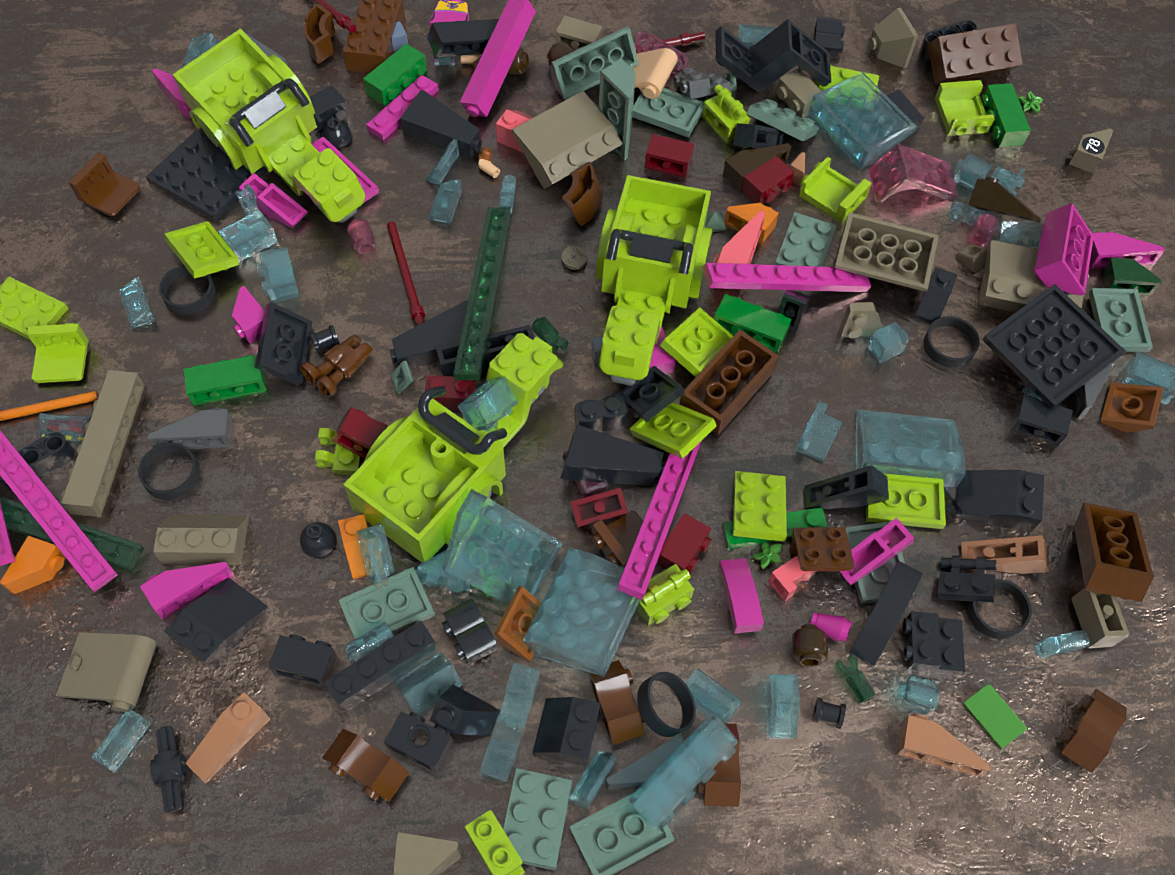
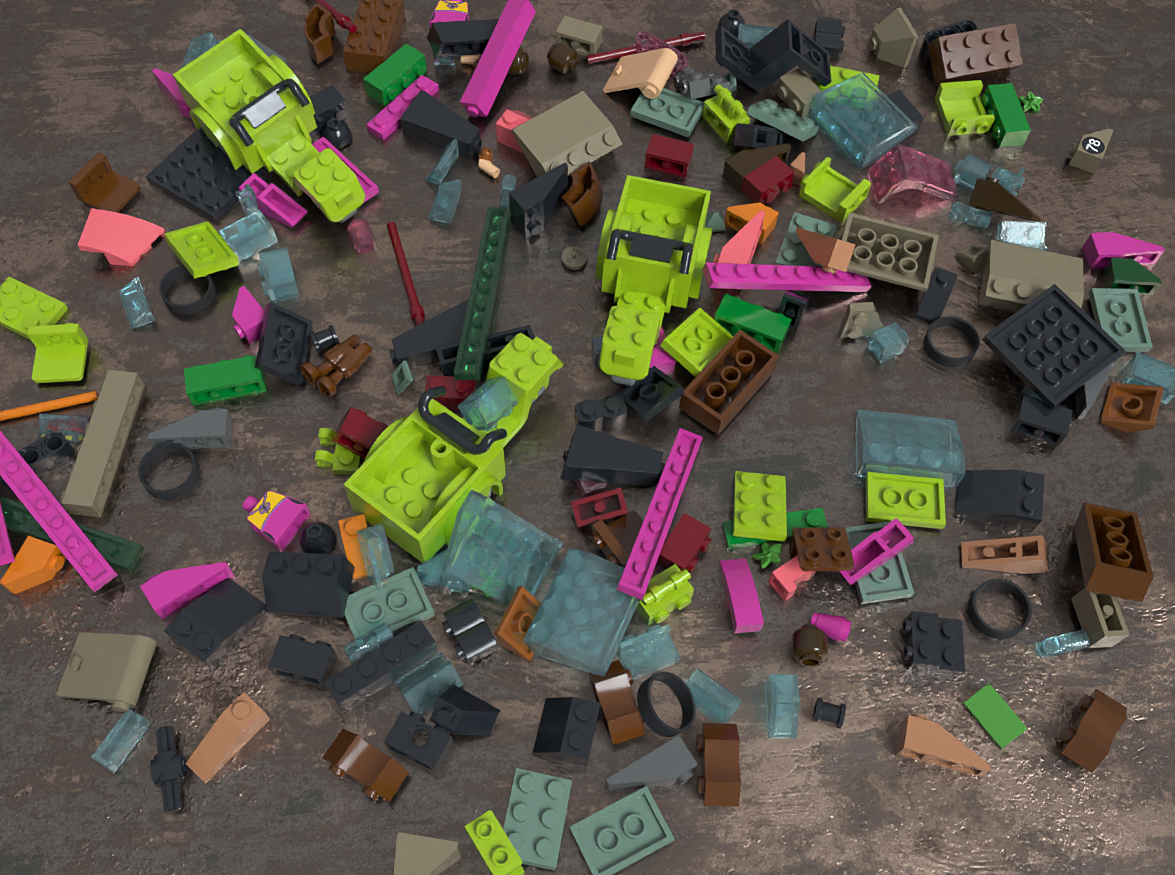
dark tan slope [153,514,249,565] -> none
sand blue slope [392,21,408,53] -> none
clear light blue slope [479,663,541,782] -> none
clear green bar [531,317,569,352] -> none
sand green slope [550,26,639,100] -> none
clear light blue slope [569,751,617,811] -> none
sand green slope [599,59,636,160] -> none
clear light blue slope [628,715,738,829] -> none
lime plate [630,402,716,459] -> none
clear light blue panel [796,400,842,462] -> none
black slope [805,465,889,510] -> none
clear green bar [835,654,876,705] -> none
black slope [849,560,923,667] -> none
clear light blue head [897,675,941,715] -> none
black plate [937,555,997,603] -> none
black hand [944,488,965,519] -> none
clear pink brick [970,214,999,247] -> none
dark pink slope [1034,203,1094,296] -> none
none -> coral slope [78,208,165,266]
none -> dark pink torso [242,491,311,552]
none -> black slope [262,552,355,618]
none -> black slope [509,162,568,239]
none -> clear light blue bracket [617,625,681,680]
none -> black brick [718,9,746,37]
none -> nougat slope [796,227,855,274]

